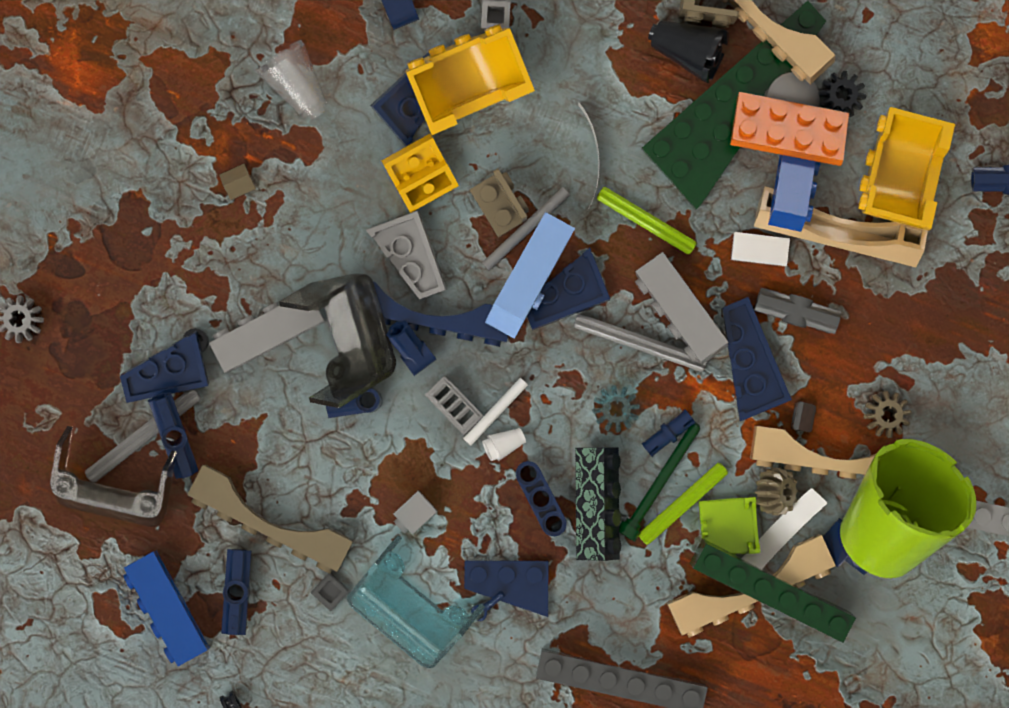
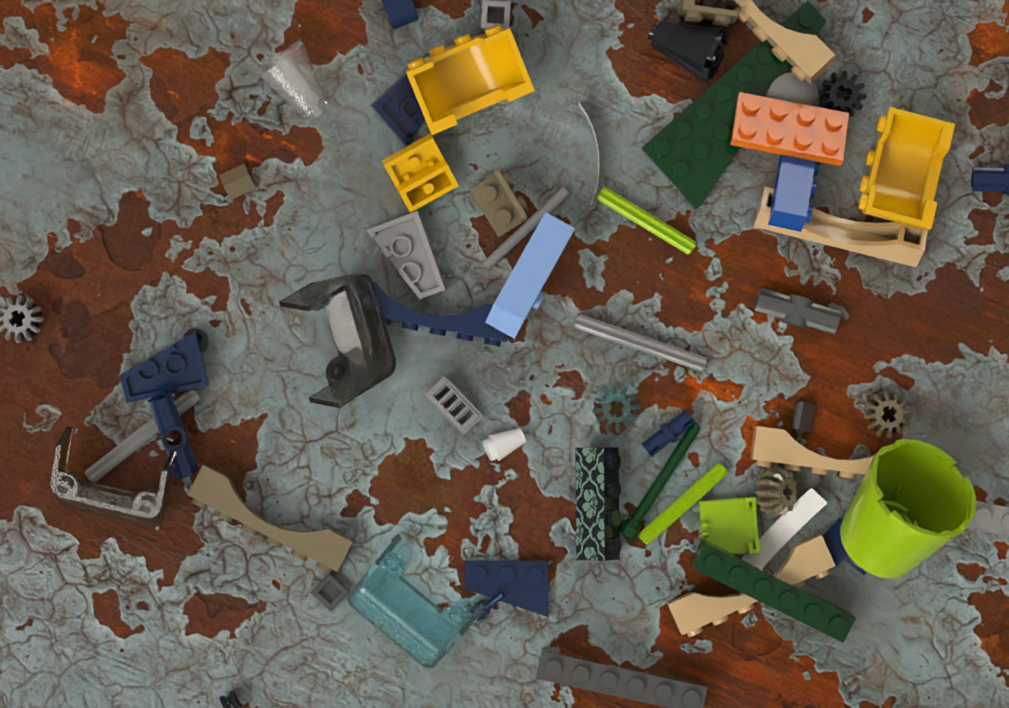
blue brick [123,550,210,666] -> none
light grey brick [209,289,326,373] -> none
dark blue piece [221,549,252,635] -> none
dark blue piece [325,388,382,418] -> none
dark blue piece [386,320,437,376] -> none
light grey brick [393,490,438,534] -> none
white bar [463,378,528,446] -> none
dark blue beam [516,461,566,537] -> none
dark blue wing [527,248,610,331] -> none
light grey brick [635,252,728,365] -> none
dark blue wing [722,297,792,422] -> none
white tile [731,232,790,267] -> none

